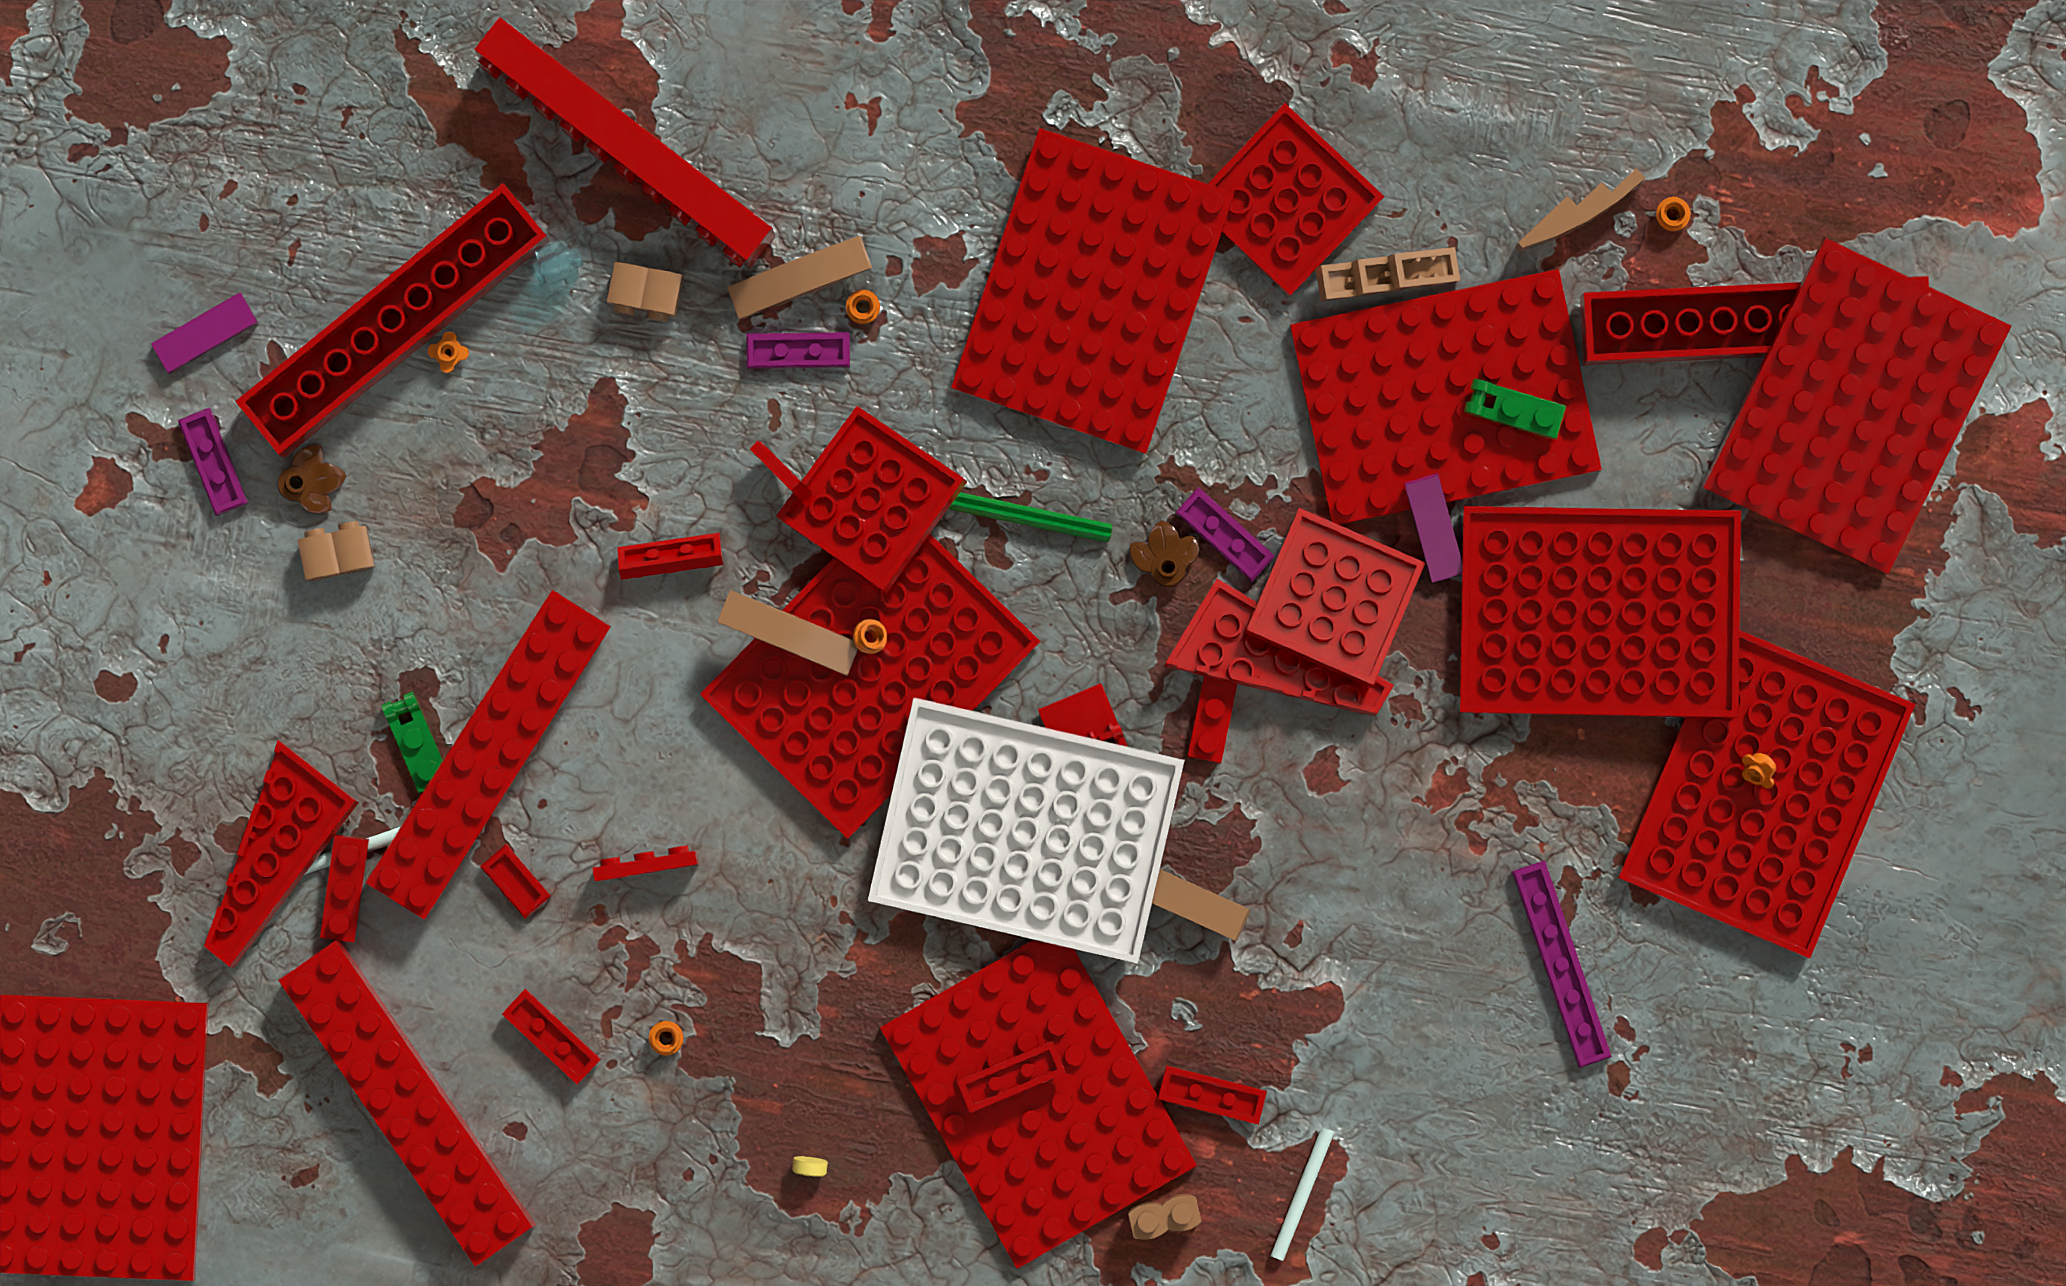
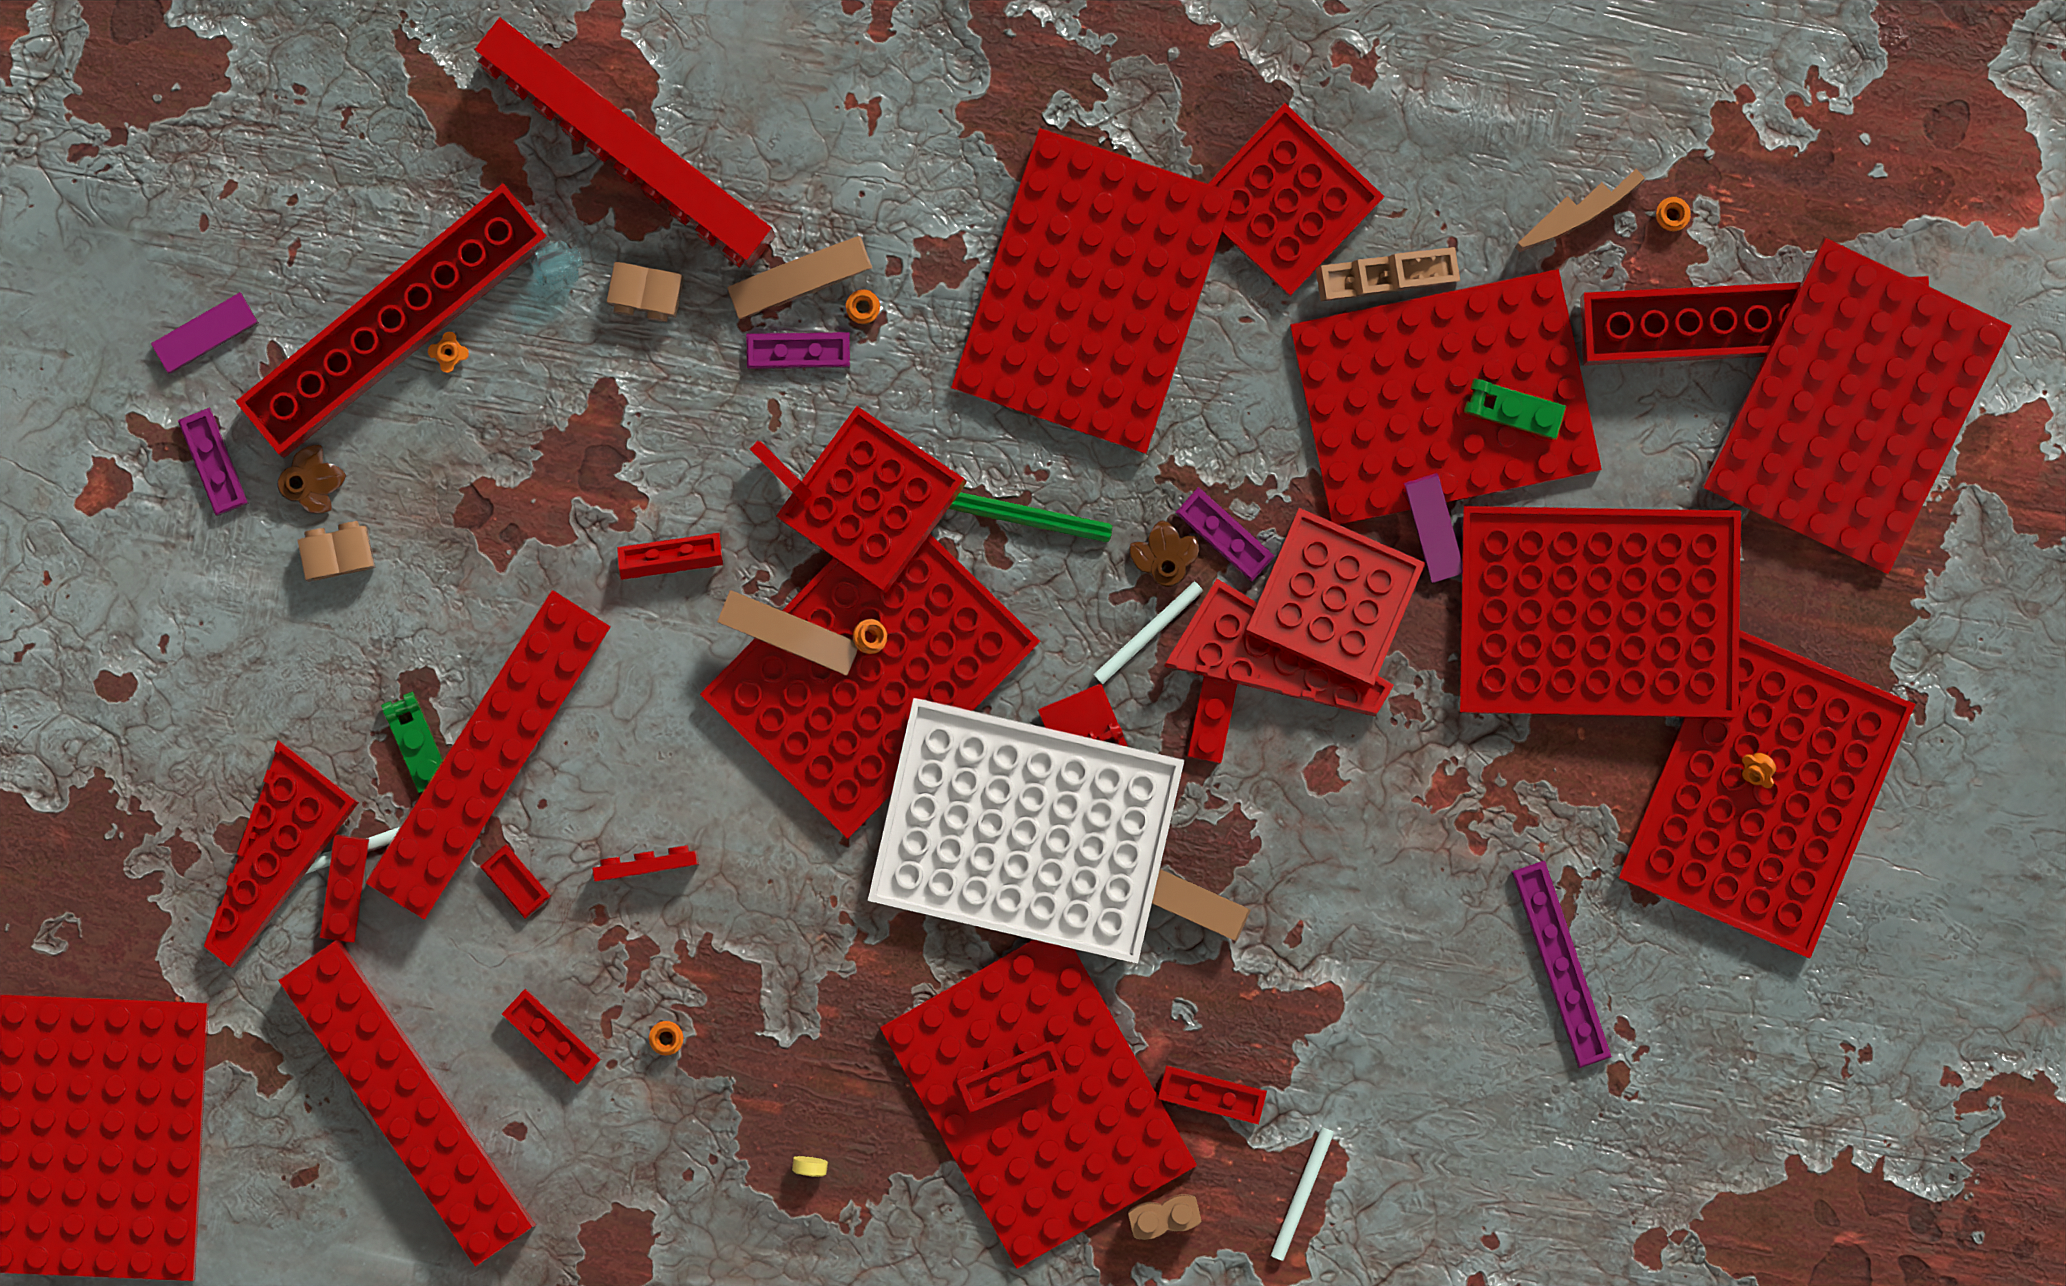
none -> light aqua bar [1093,581,1203,684]

